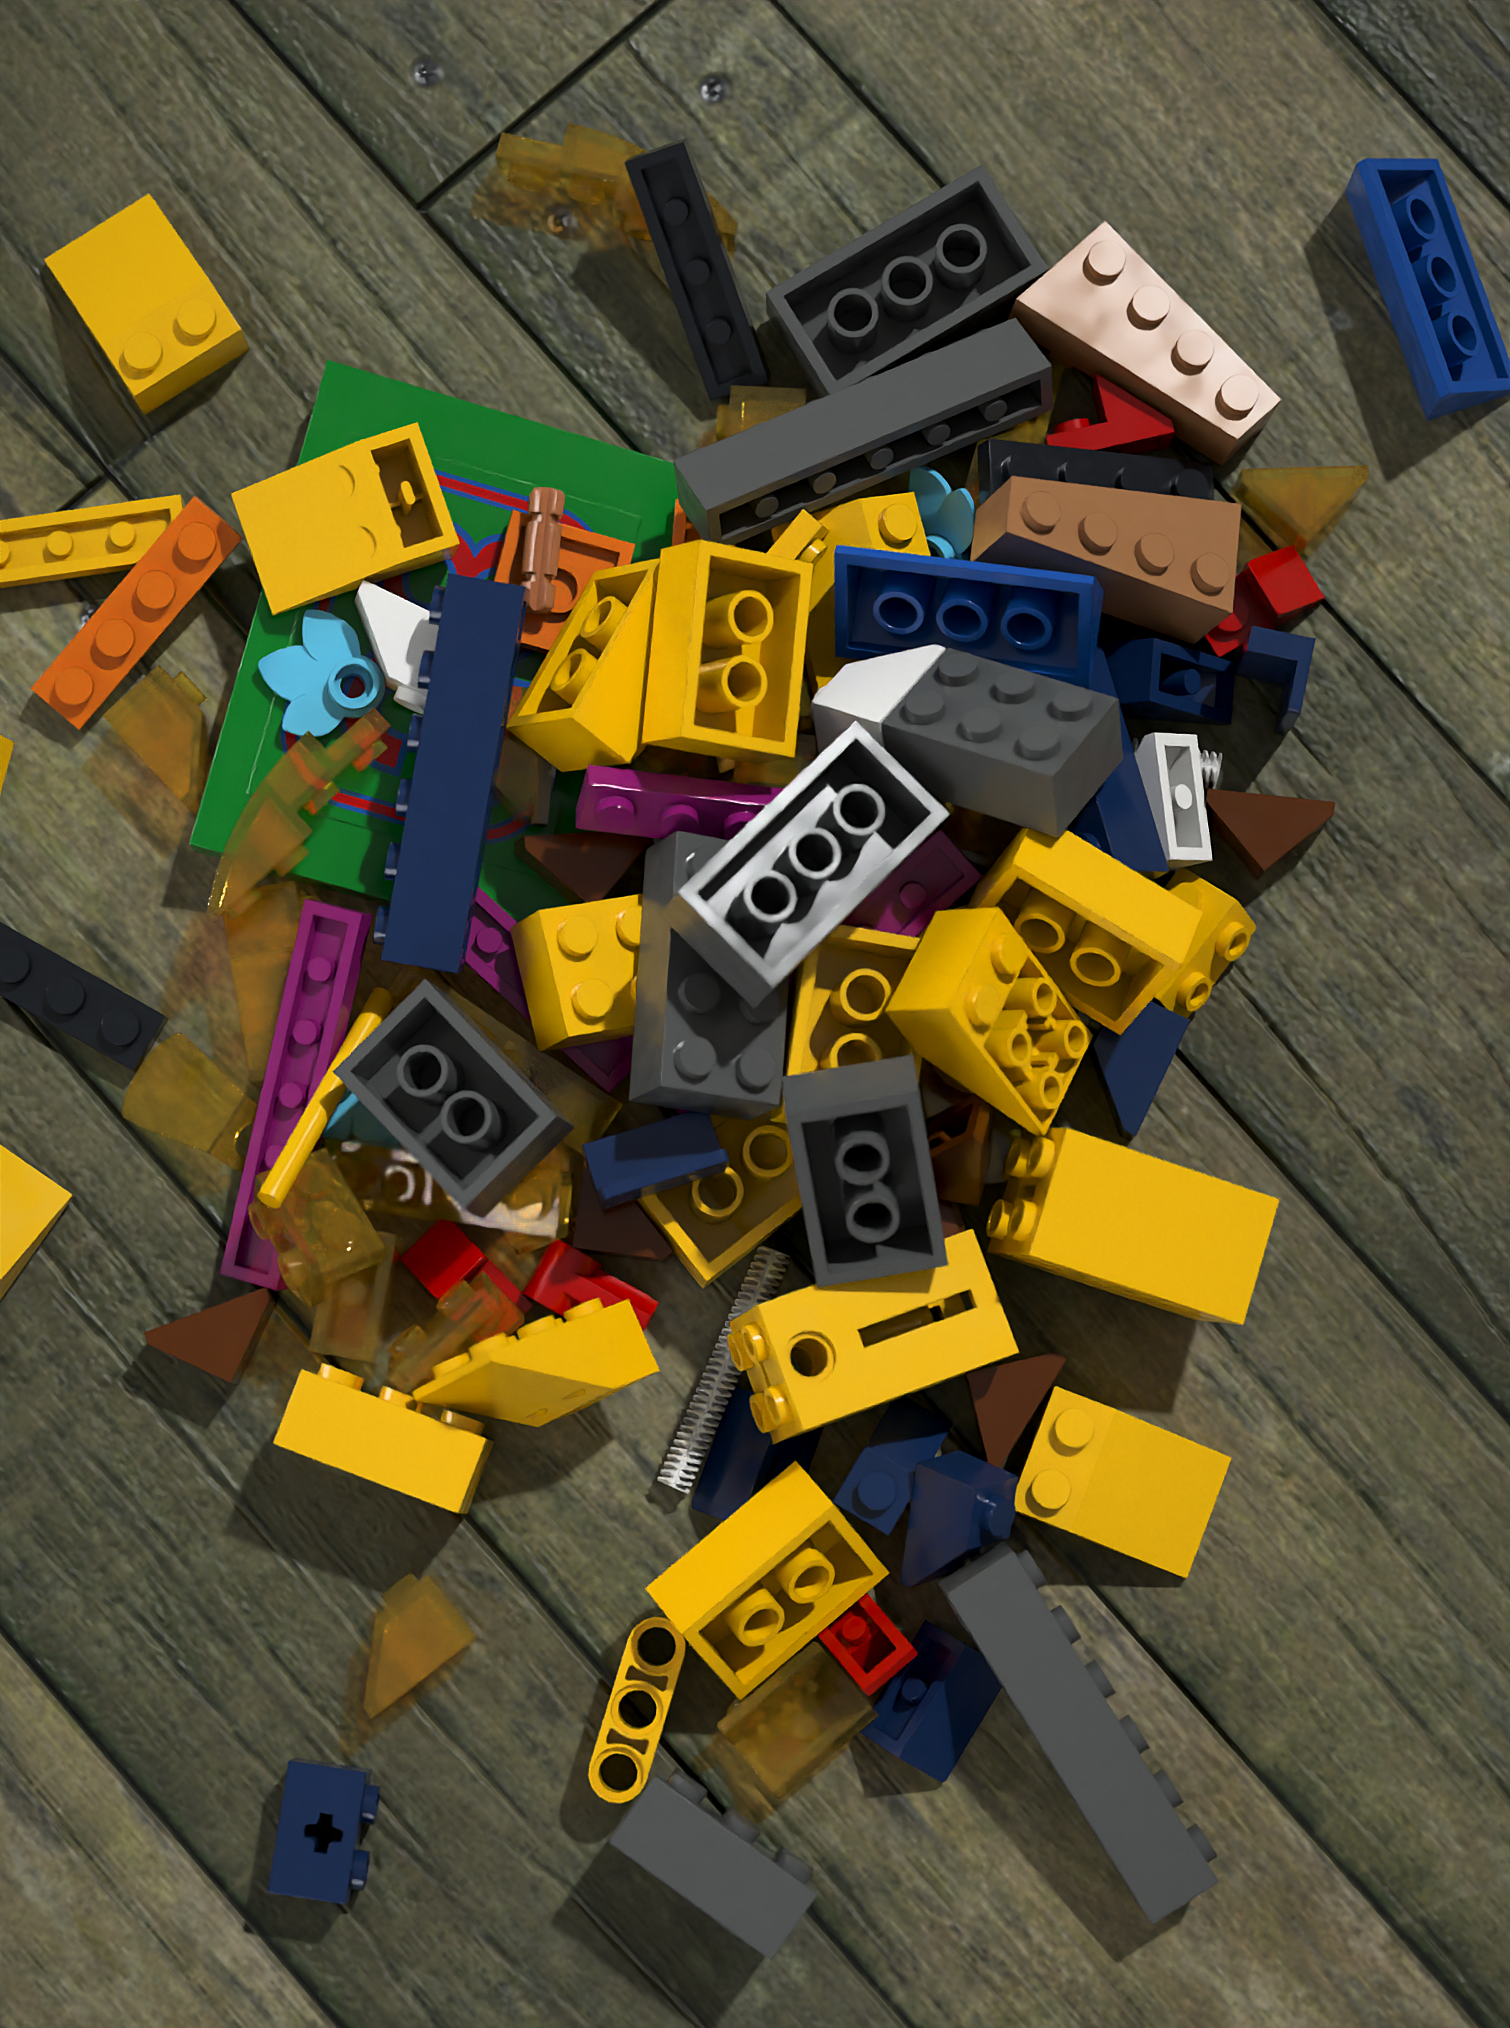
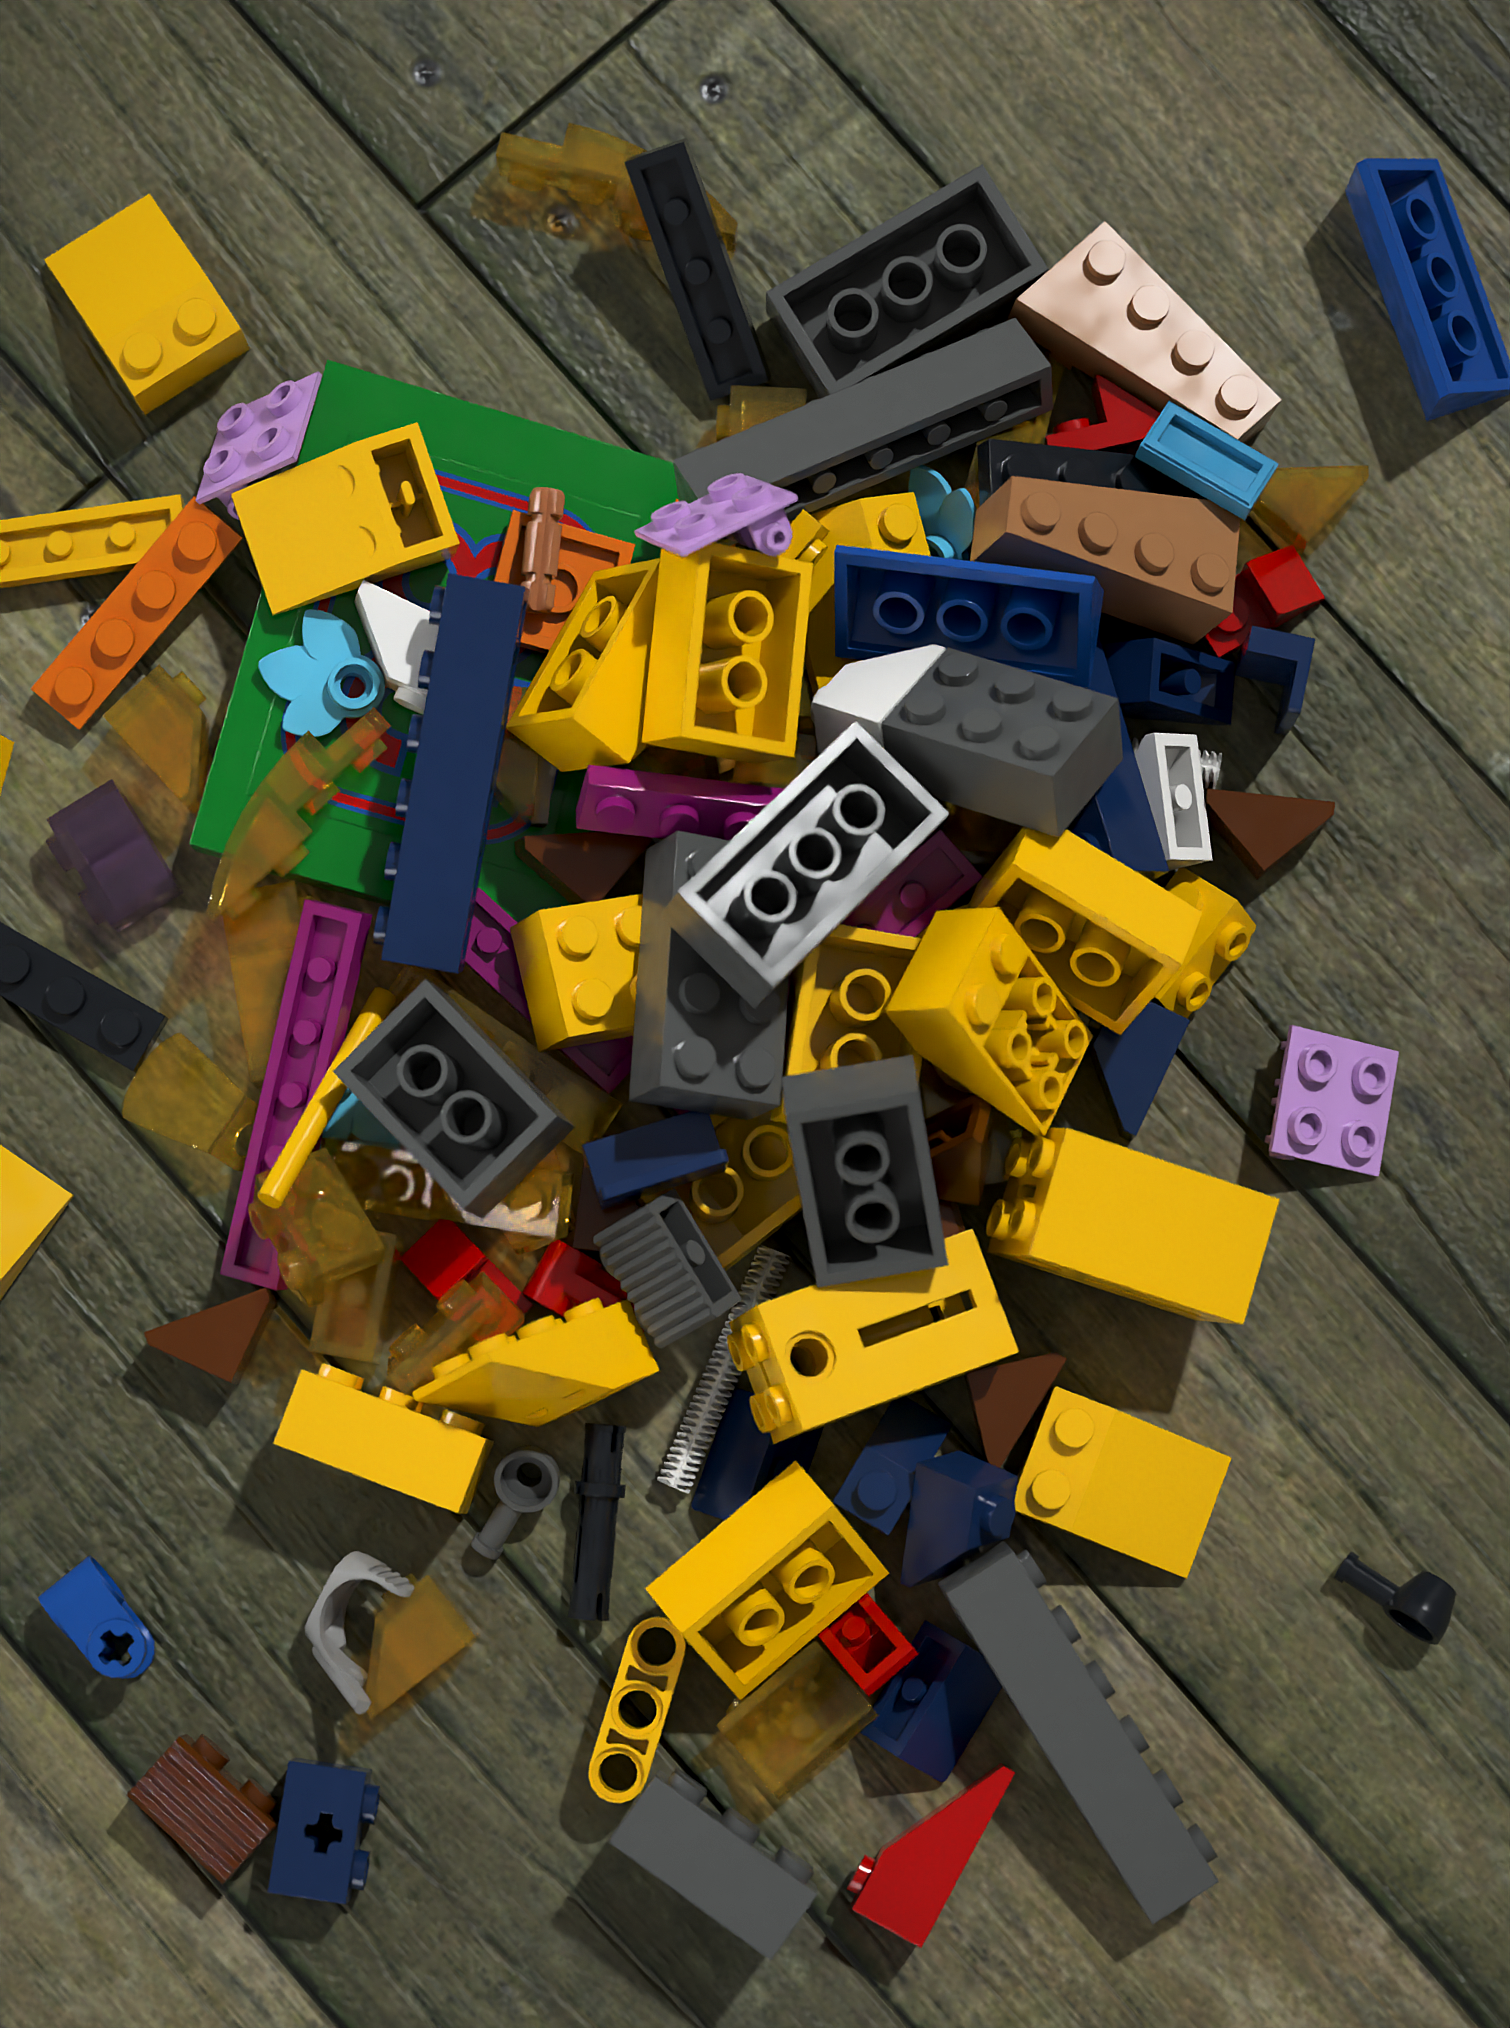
none -> blue piece [38,1555,156,1679]
none -> clear purple brick [46,779,184,932]
none -> reddish brown brick [127,1734,279,1884]
none -> lavender hinge [195,371,322,520]
none -> light grey helmet [305,1551,415,1714]
none -> dark grey bar [471,1445,560,1560]
none -> black pin [568,1423,626,1621]
none -> dark grey brick [594,1187,742,1348]
none -> lavender hinge [634,473,798,557]
none -> red slope [846,1763,1015,1948]
none -> dark azure tile [1135,401,1279,520]
none -> lavender hinge [1265,1025,1399,1177]
none -> black bar [1334,1551,1456,1645]

